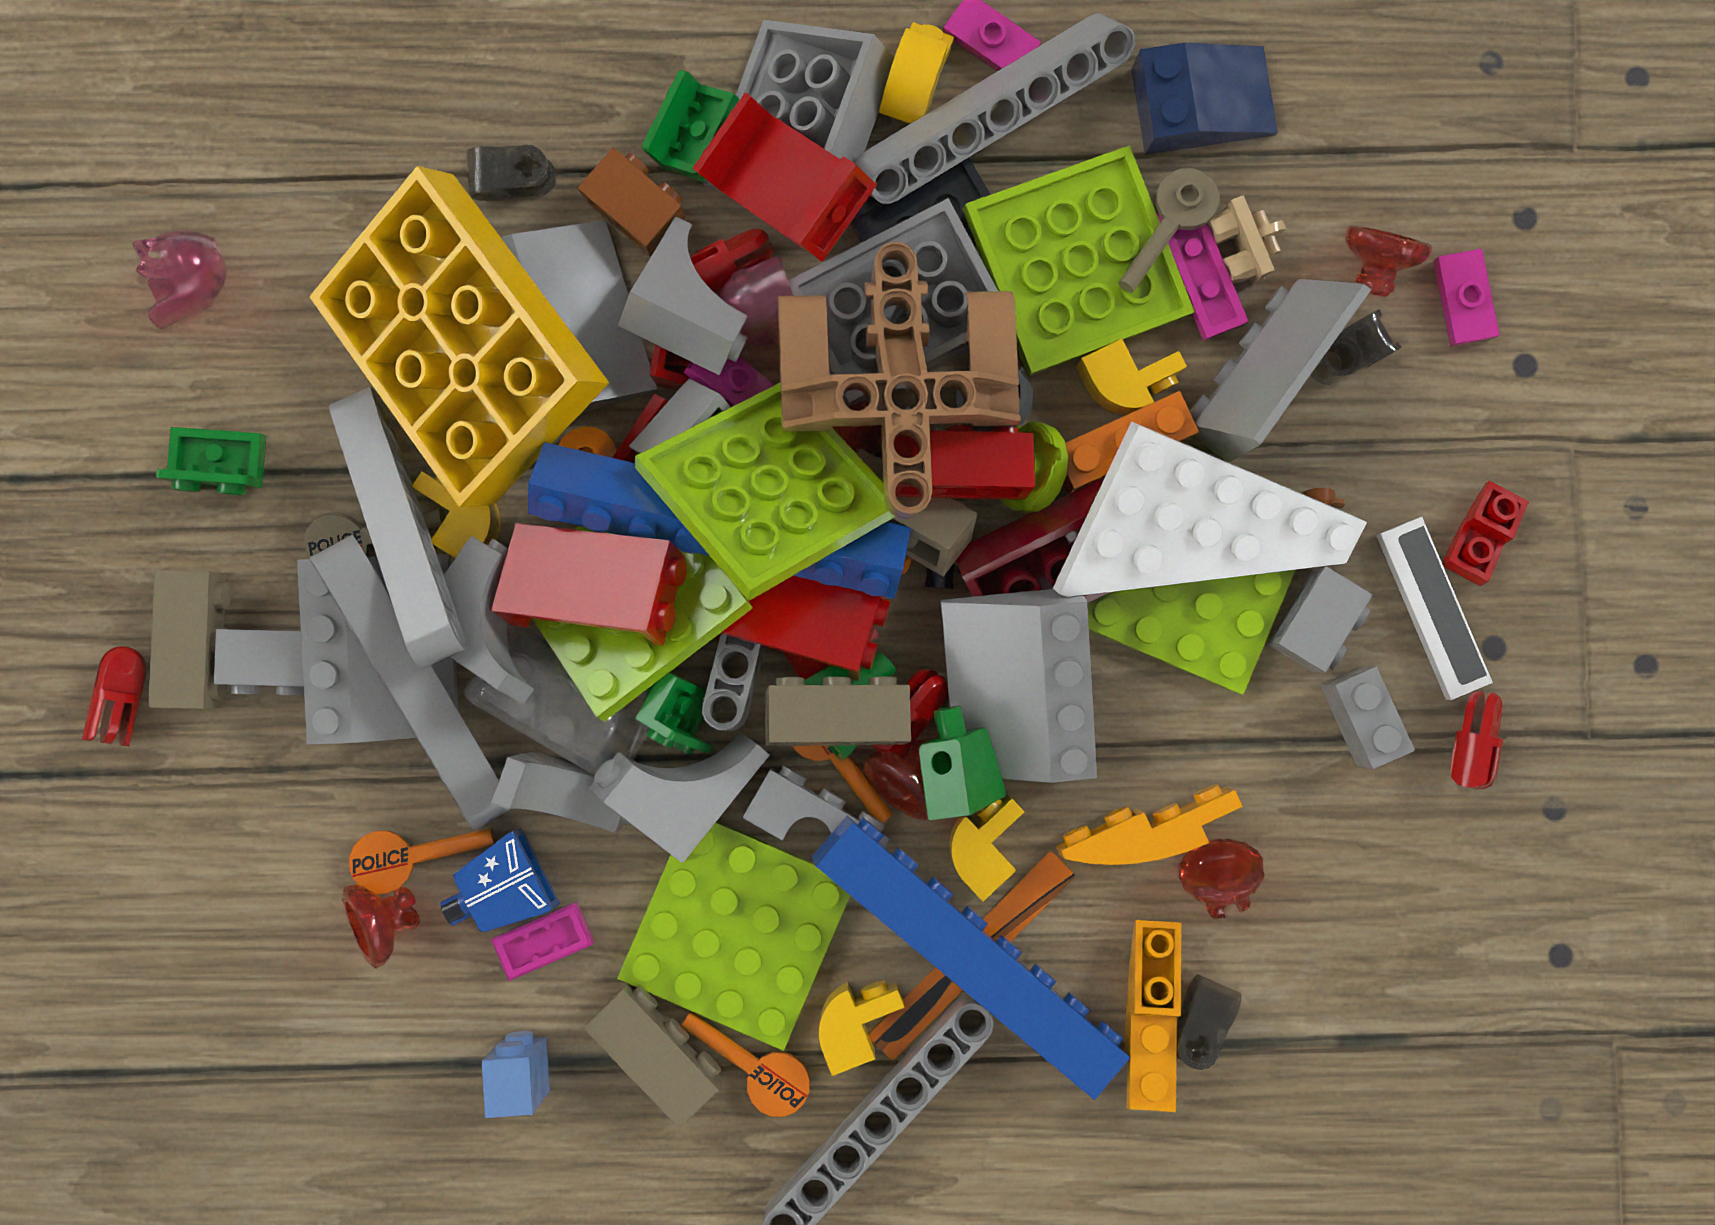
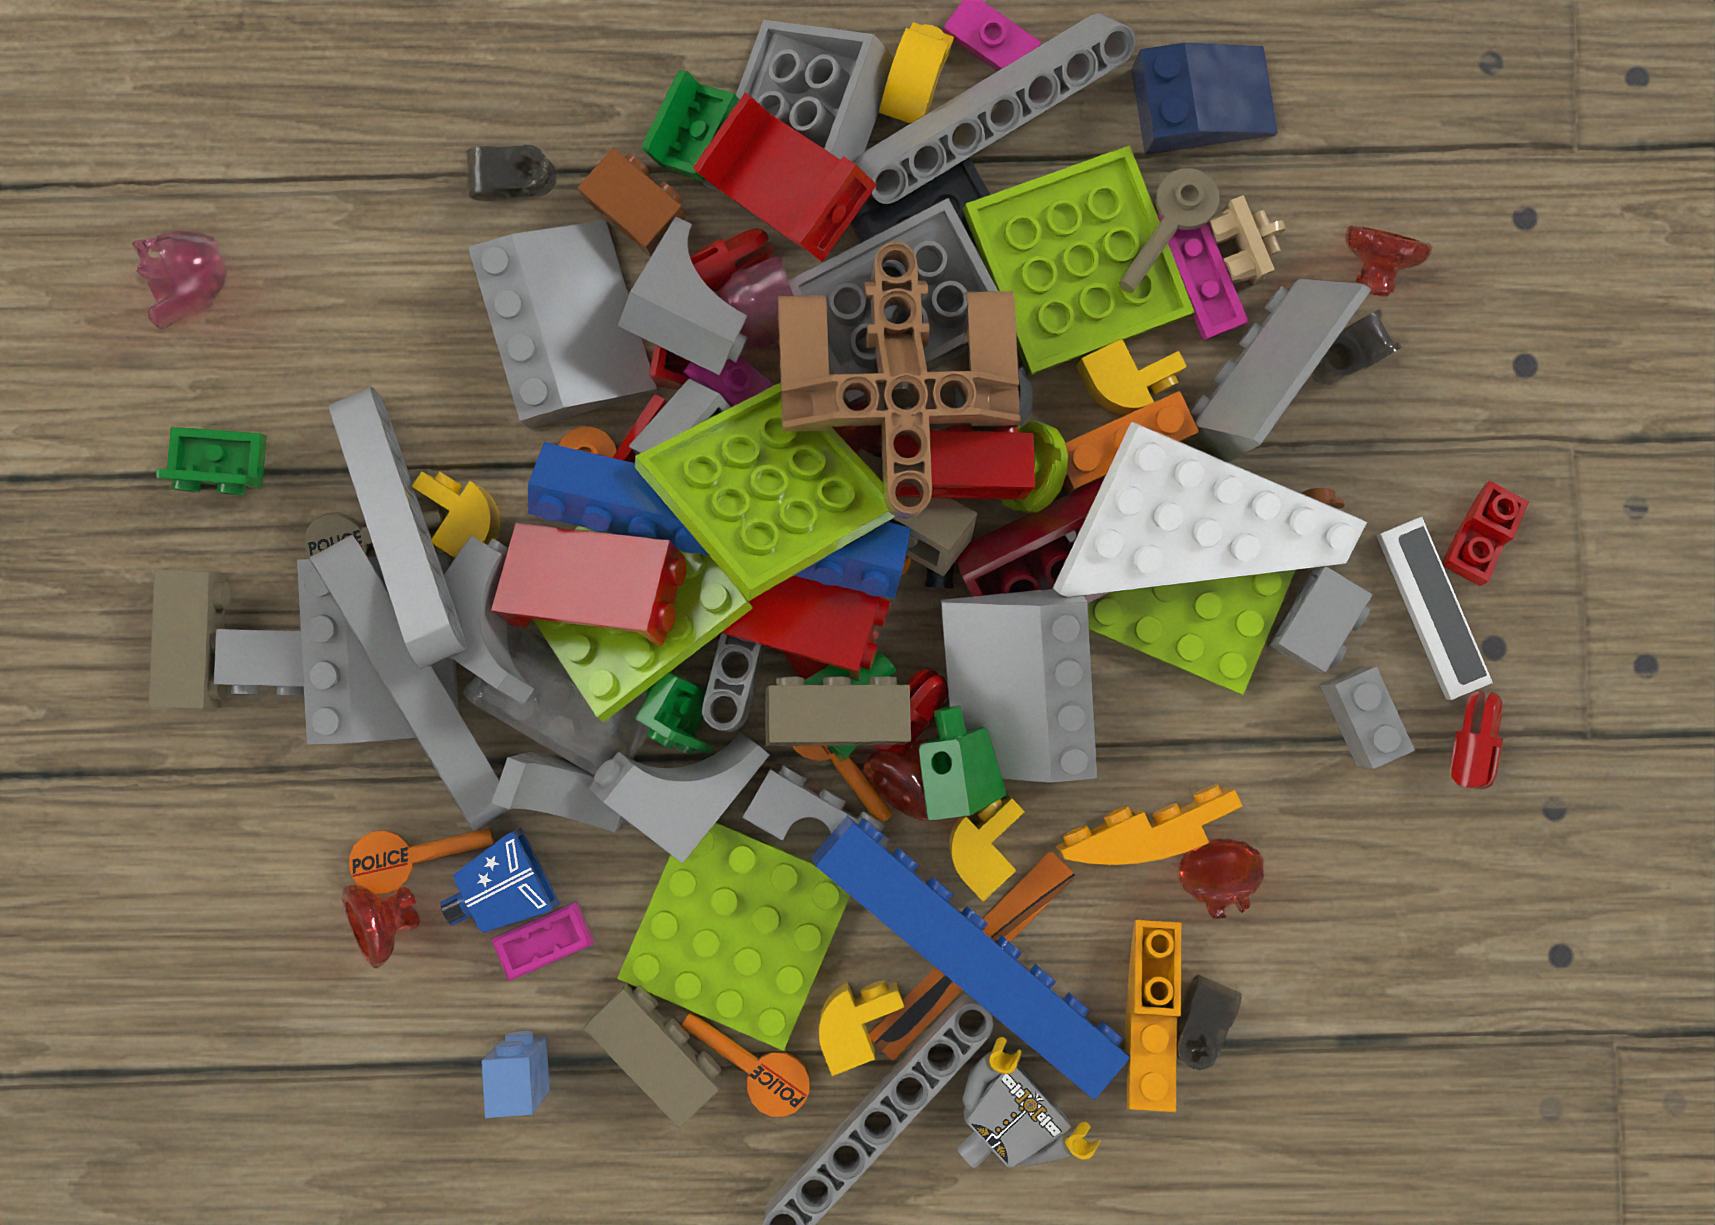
red arm [82,646,147,747] -> none
yellow brick [309,166,609,507] -> none
dark pink plate [1433,249,1500,347] -> none
none -> light grey torso [957,1037,1100,1169]

